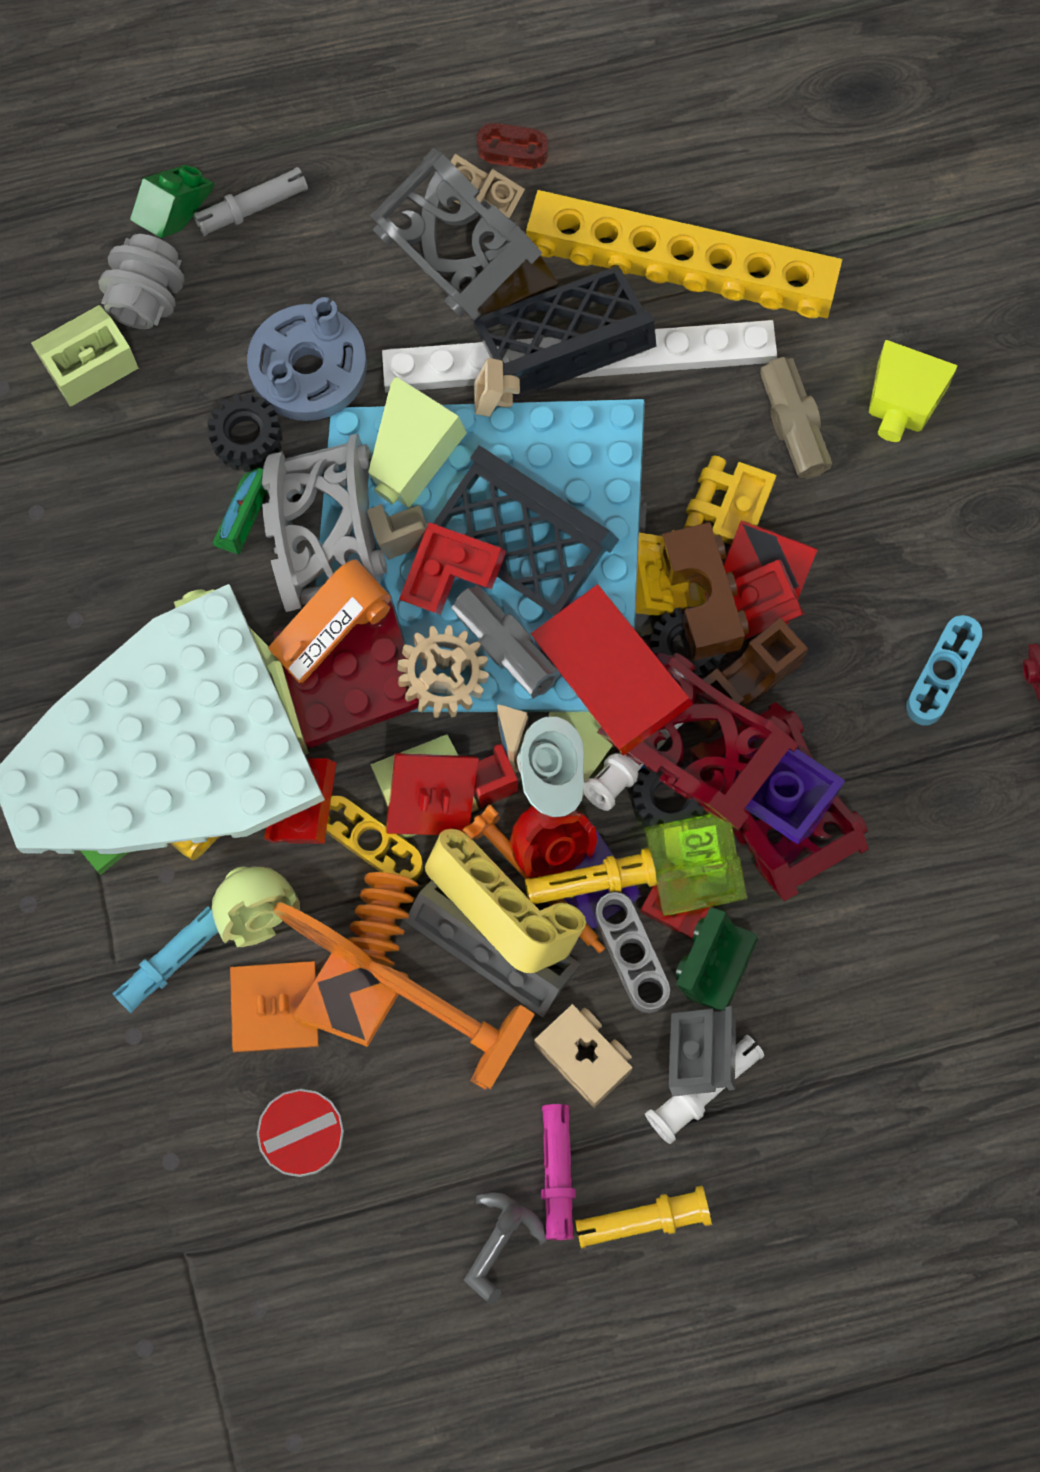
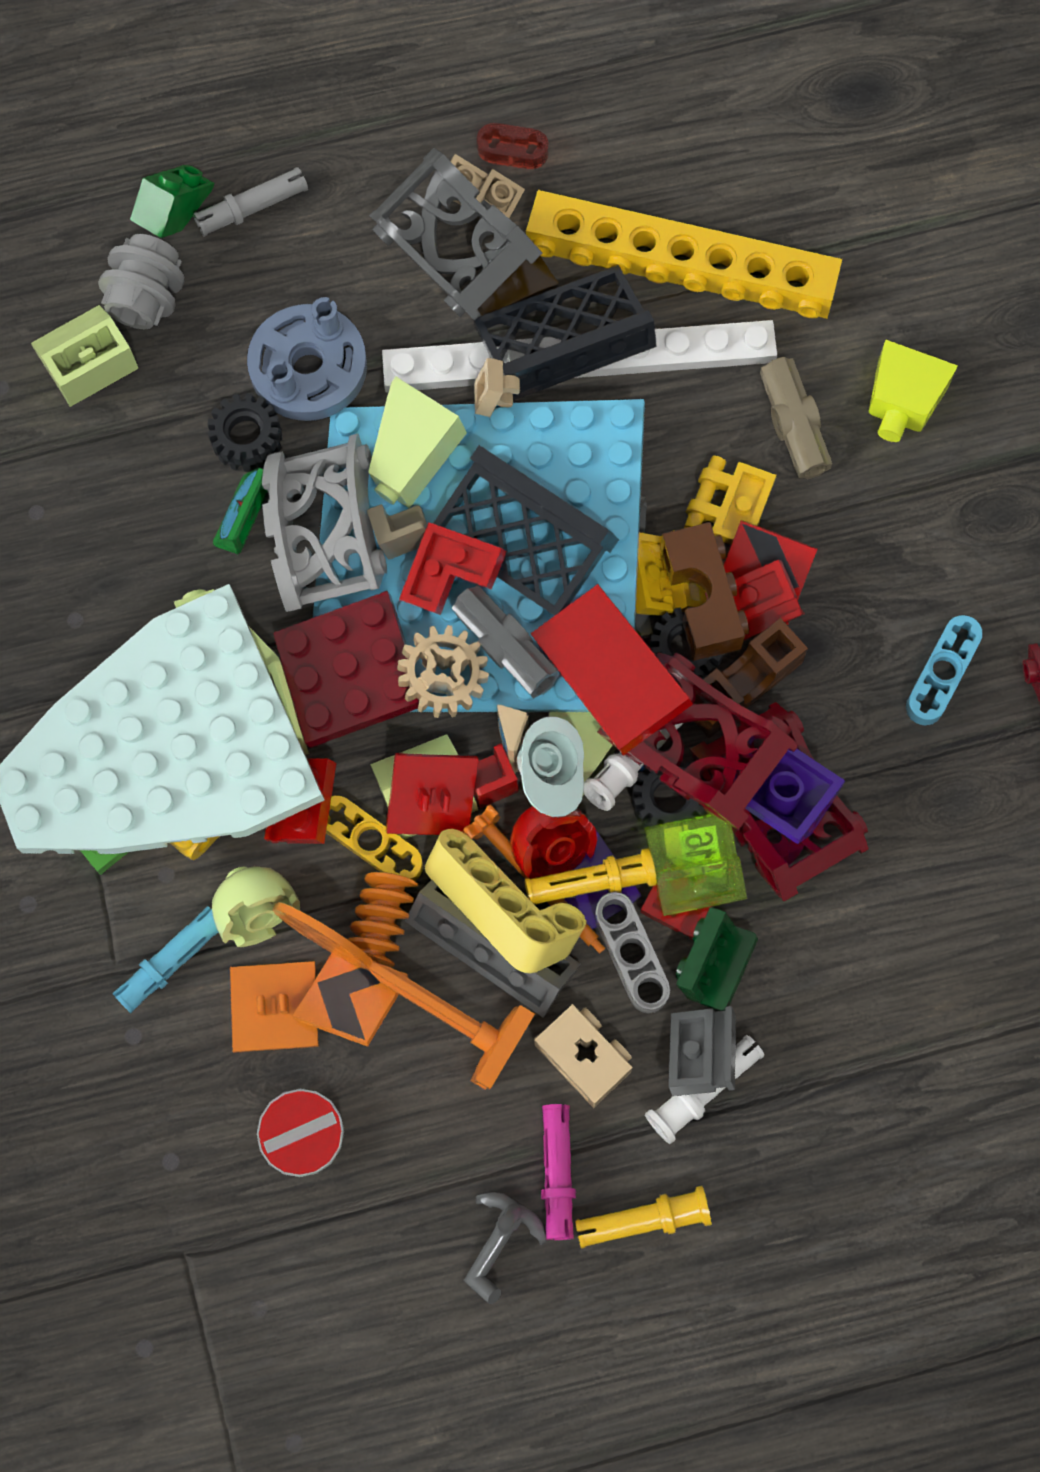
orange door [268,559,391,683] -> none

